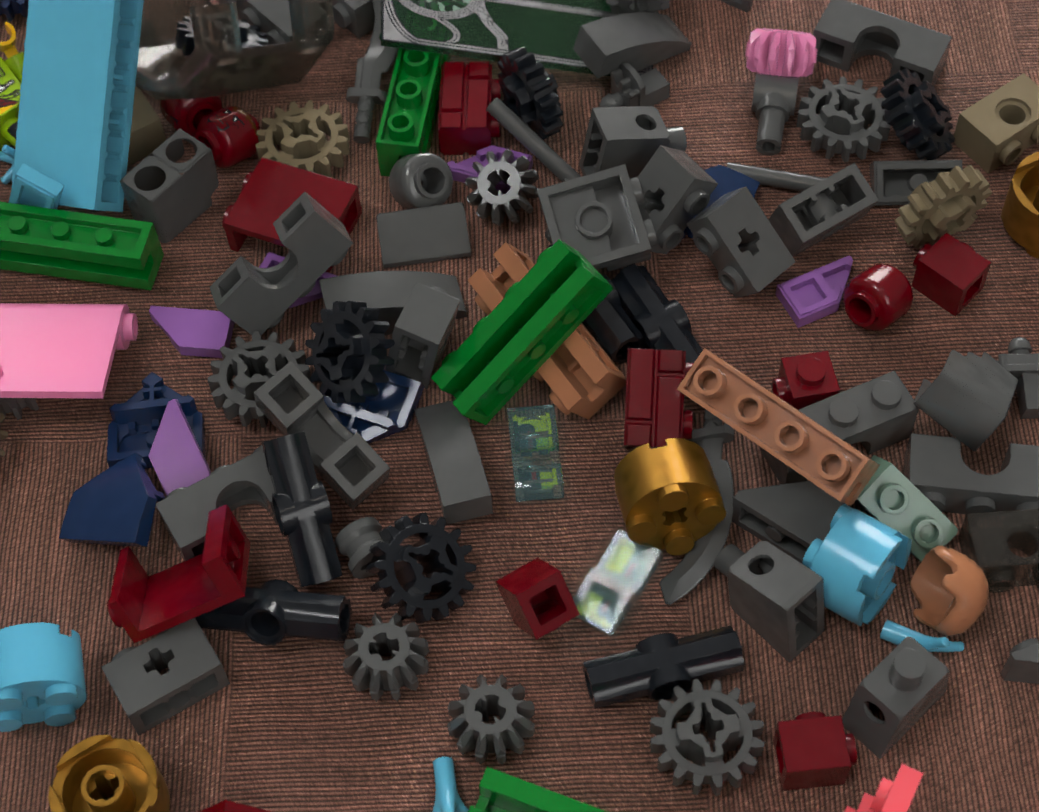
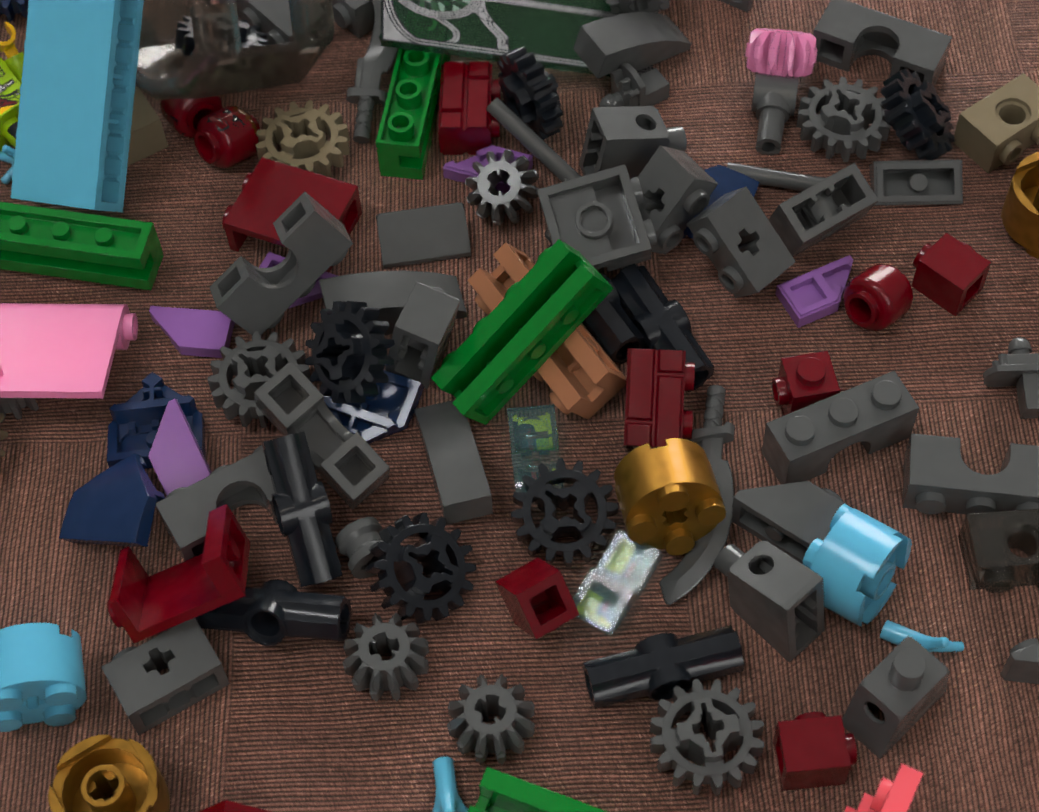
medium azure tile [8,163,64,209] -> none
dark grey piece [120,128,219,243] -> none
dark grey head [388,152,453,209] -> none
nougat brick [677,348,880,506] -> none
sand green bracket [854,455,958,562] -> none
dark tan gear [894,165,992,248] -> none
nougat hair [910,545,989,636] -> none
dark grey piece [913,350,1018,452] -> none
none -> black gear [511,458,618,568]

